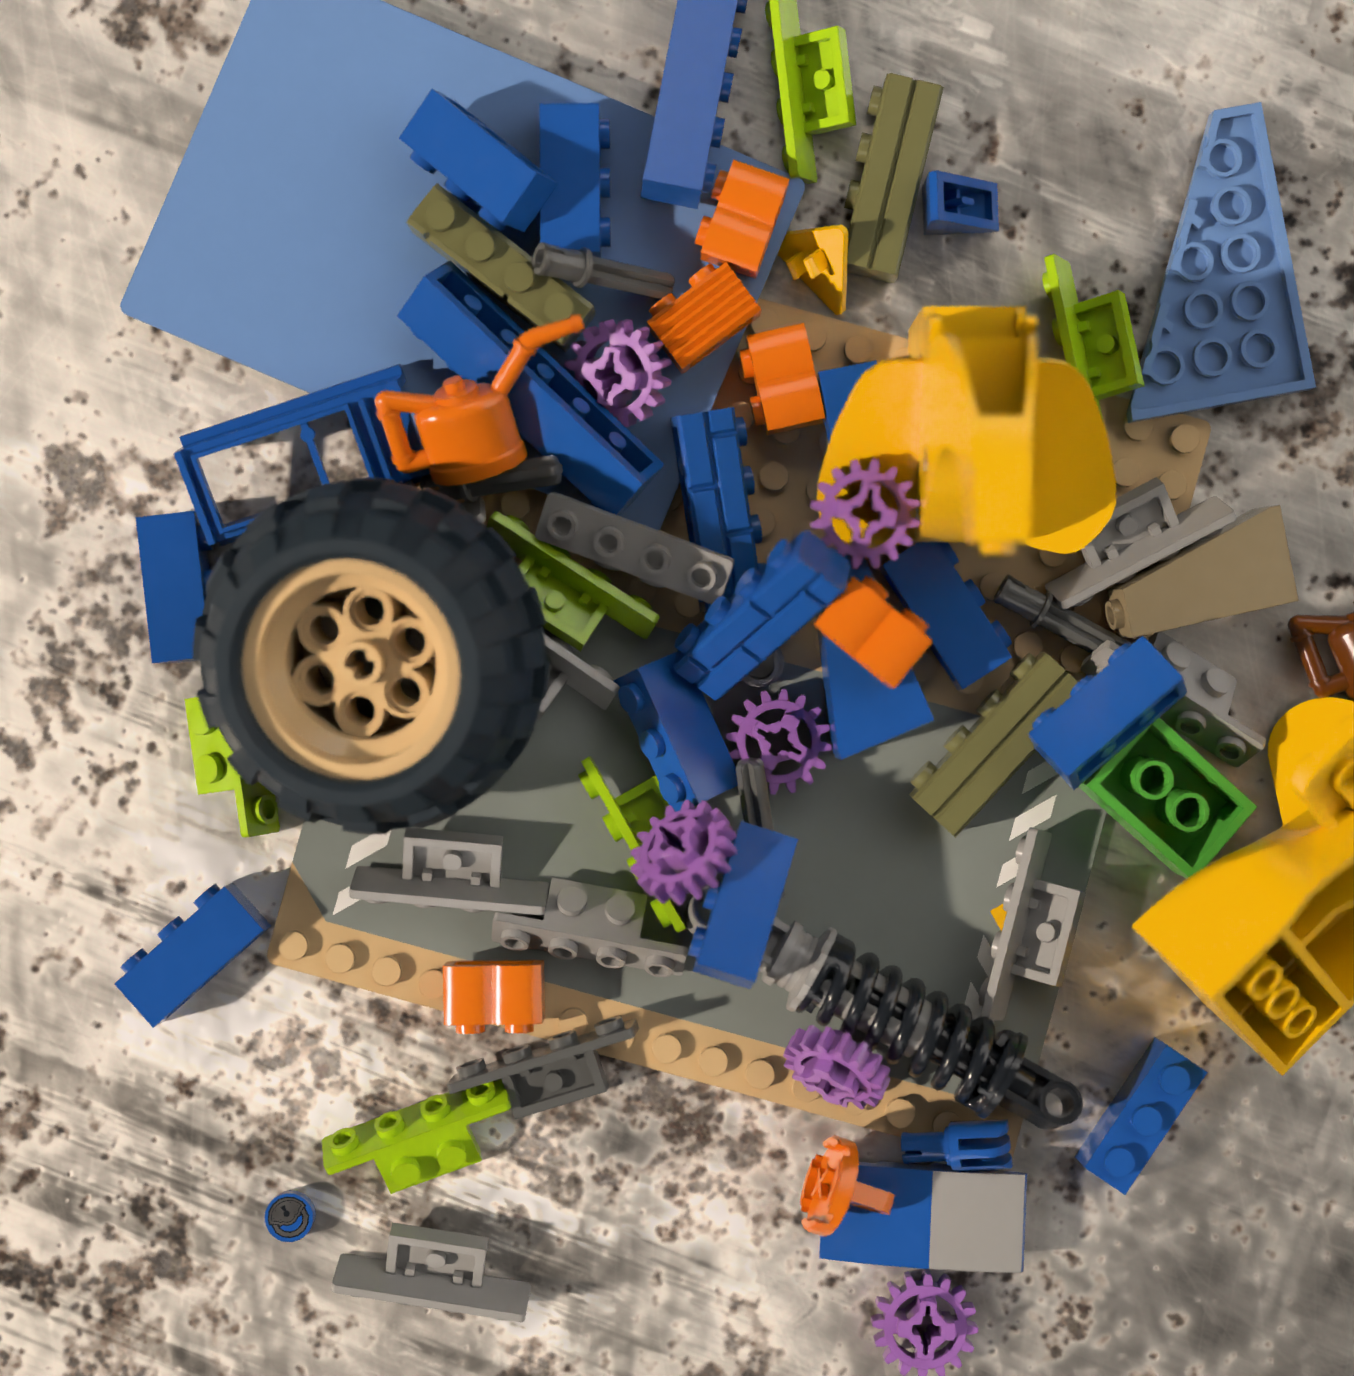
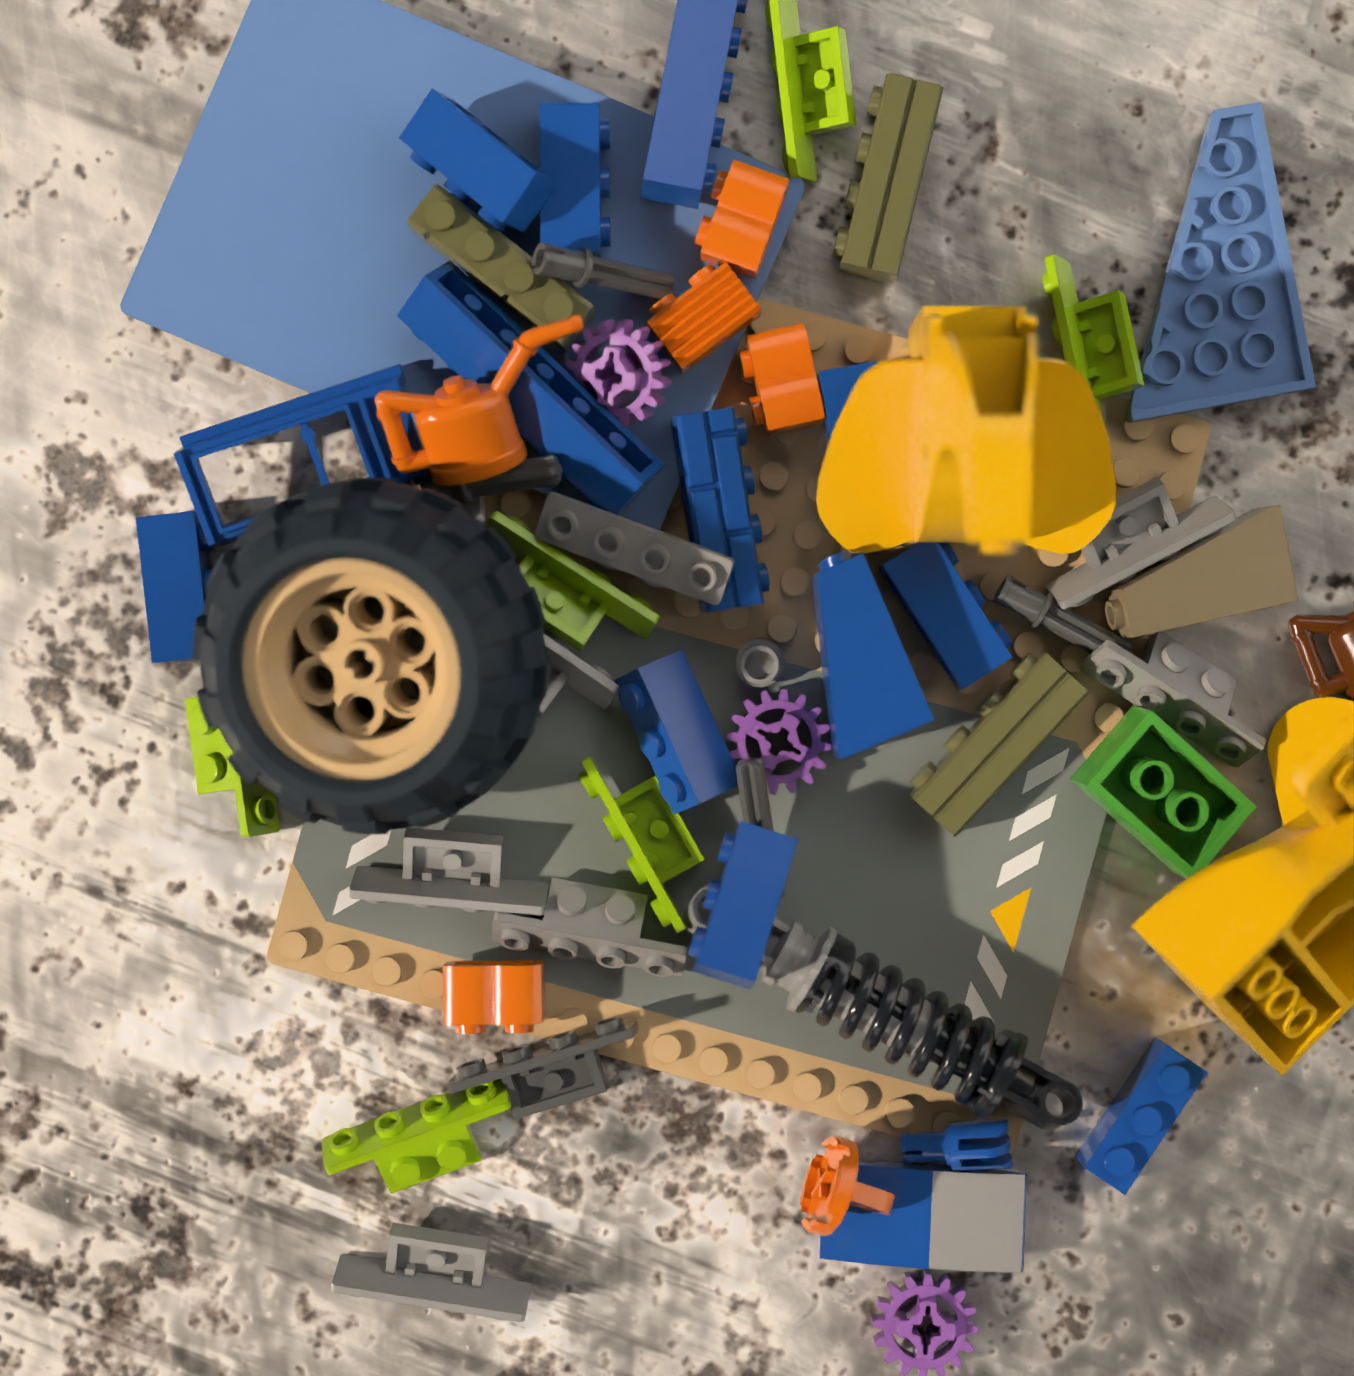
blue brick [115,883,271,1028] -> none
tile [265,1190,316,1242] -> none
medium lavender gear [630,800,737,905] -> none
blue brick [673,529,851,701] -> none
yellow piece [778,225,848,315] -> none
medium lavender gear [783,1025,891,1109] -> none
medium lavender gear [810,459,920,569] -> none
orange brick [812,575,933,689] -> none
blue slope [922,170,999,235] -> none
light grey bracket [979,827,1086,1021] -> none
blue brick [1028,635,1187,790] -> none

